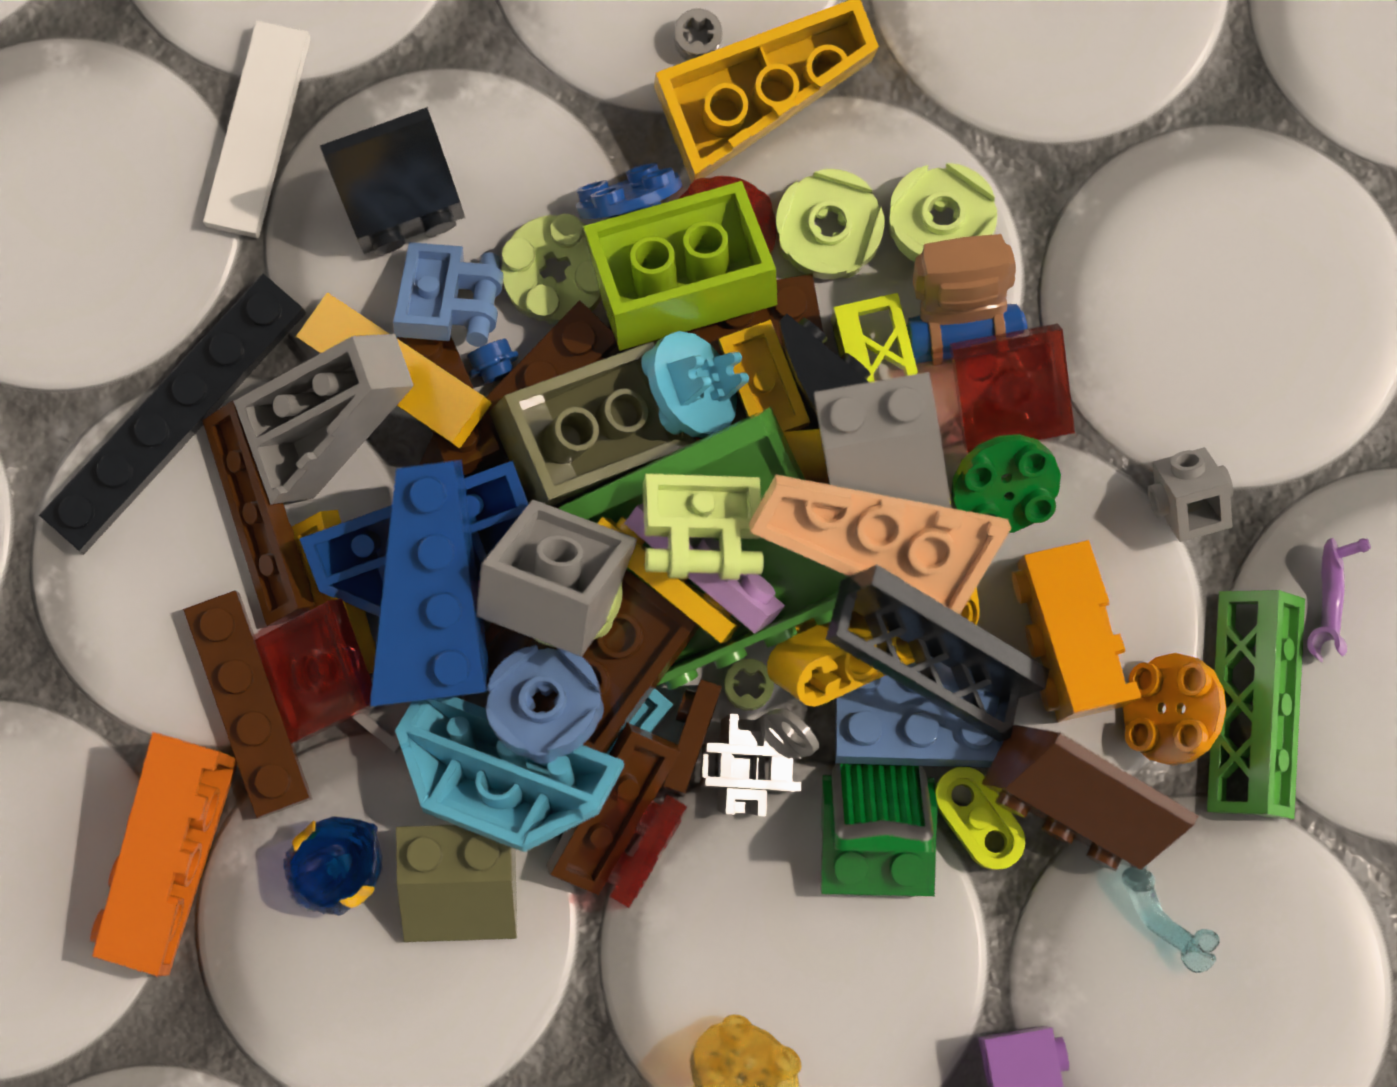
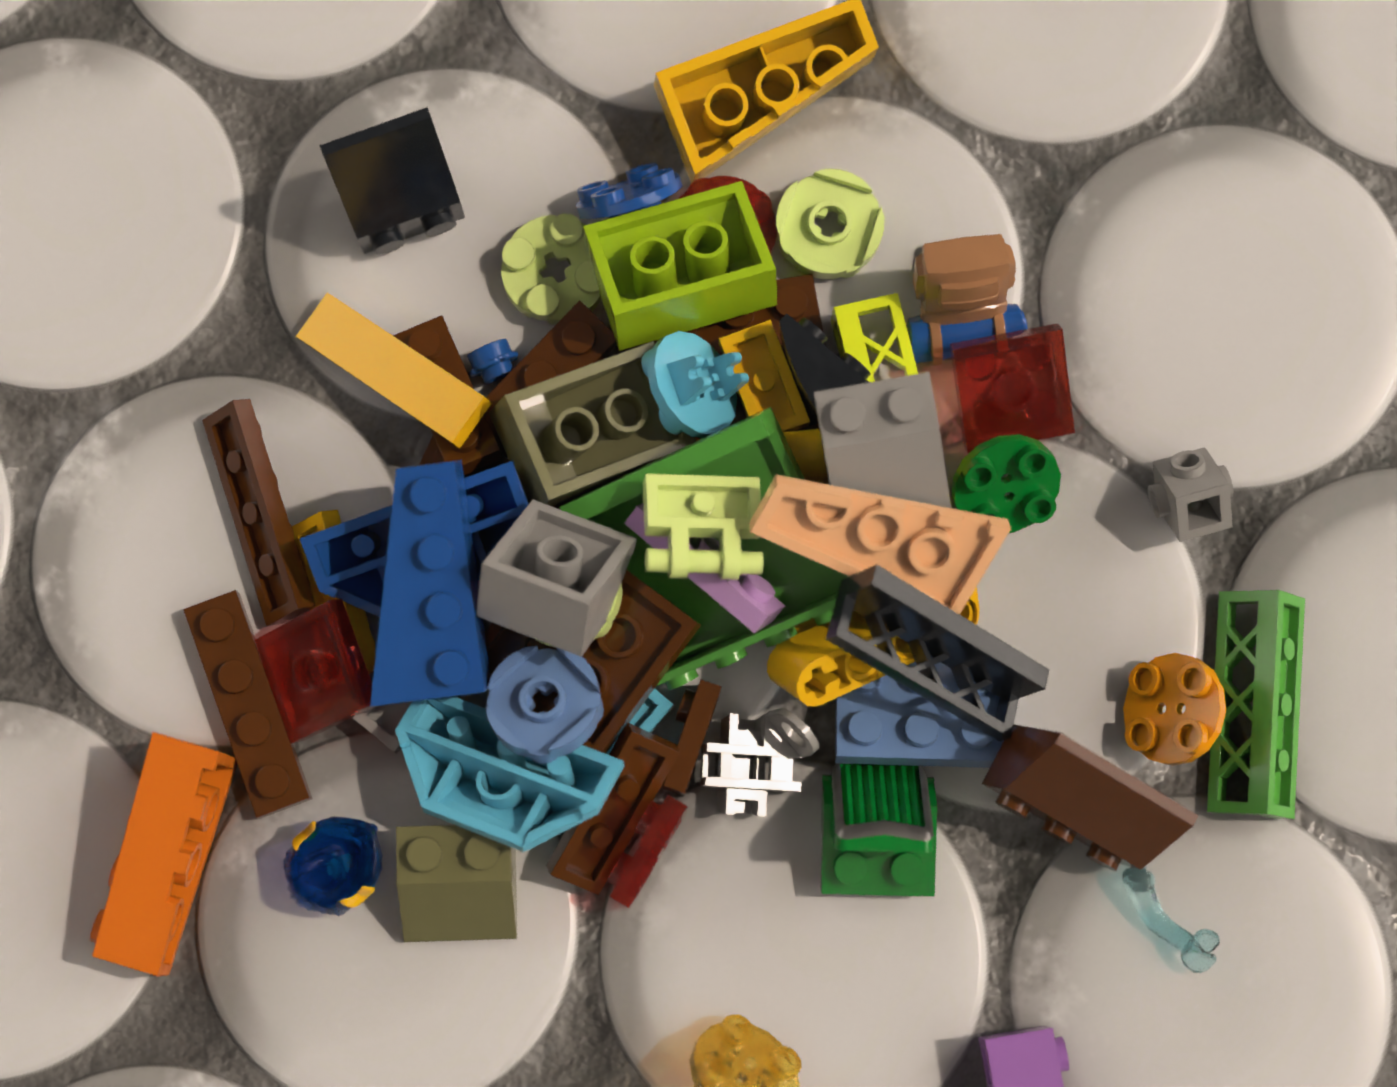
black plate [39,273,306,554] -> none
white tile [203,20,311,239] -> none
light grey wedge [234,334,414,504] -> none
medium blue plate [393,242,504,347] -> none
yellow plate [597,516,741,643] -> none
light grey bush [674,8,722,61] -> none
yellowish green bush [724,659,774,711] -> none
yellowish green plate [889,163,997,262] -> none
neon yellow plate [935,767,1025,870] -> none
light orange wedge [1012,540,1142,723] -> none
medium lavender piece [1307,538,1371,663] -> none

